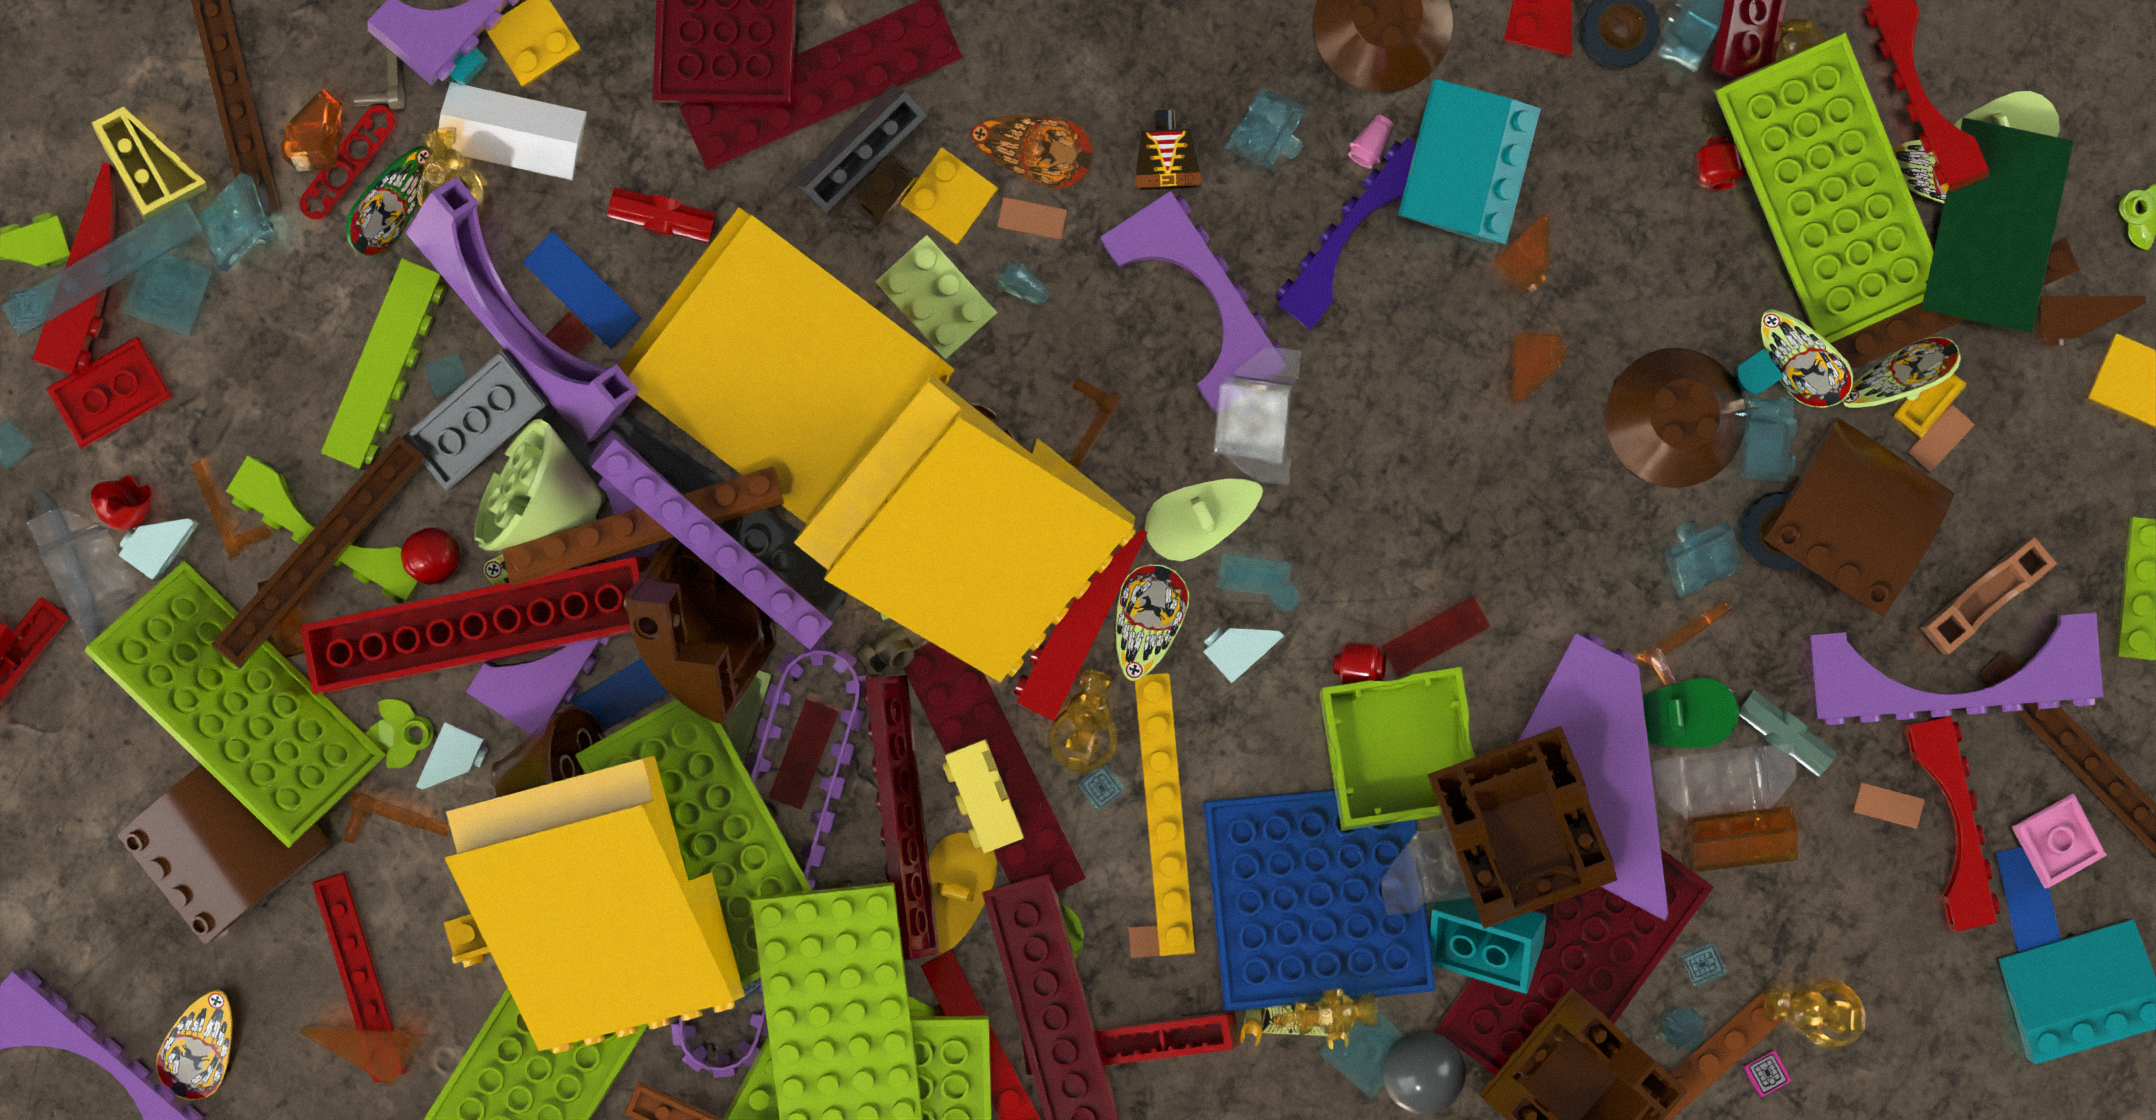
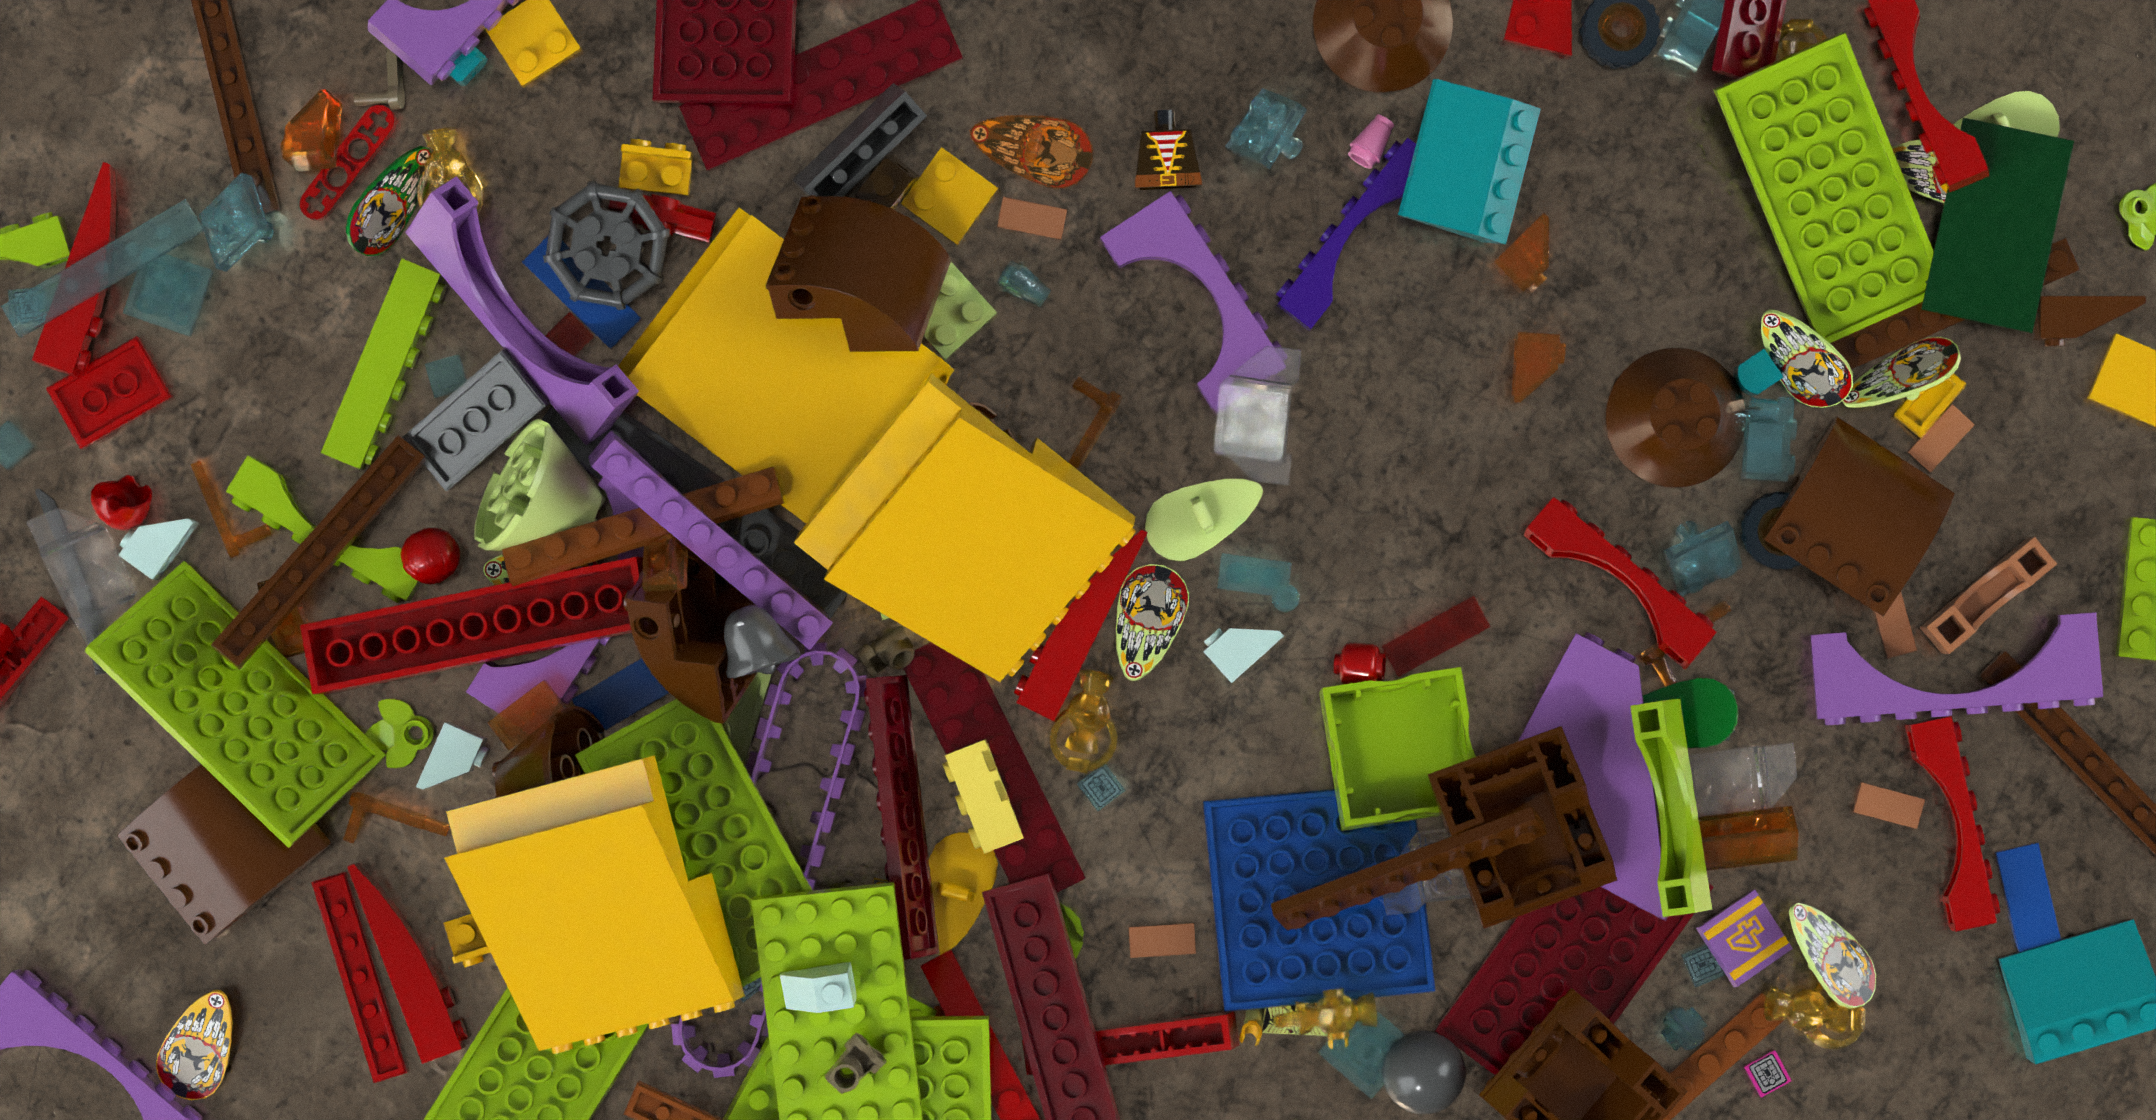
light yellow wedge [92,106,207,222] -> none
clear orange slope [300,1024,417,1087] -> none
white slope [435,82,587,180] -> none
clear red plate [769,699,839,810] -> none
yellow plate [1135,673,1195,956] -> none
teal slope [1430,886,1546,994] -> none
red head [1697,136,1745,191] -> none
sand green piece [1738,689,1837,777] -> none
bright pink tile [2011,793,2107,889] -> none
none -> red slope [347,862,468,1064]
none -> clear orange plate [487,680,567,751]
none -> dark grey plate [543,180,671,311]
none -> yellow bracket [618,139,694,197]
none -> clear orange slope [642,532,688,592]
none -> dark grey piece [724,605,800,678]
none -> reddish brown slope [765,195,951,352]
none -> light aqua slope [780,962,857,1013]
none -> dark tan plate [825,1032,887,1094]
none -> reddish brown plate [1271,807,1547,930]
none -> red arch [1523,497,1717,670]
none -> lime arch [1630,699,1713,917]
none -> medium lavender tile [1696,890,1793,987]
none -> shield [1789,903,1876,1009]
none -> nougat piece [1873,592,1917,659]

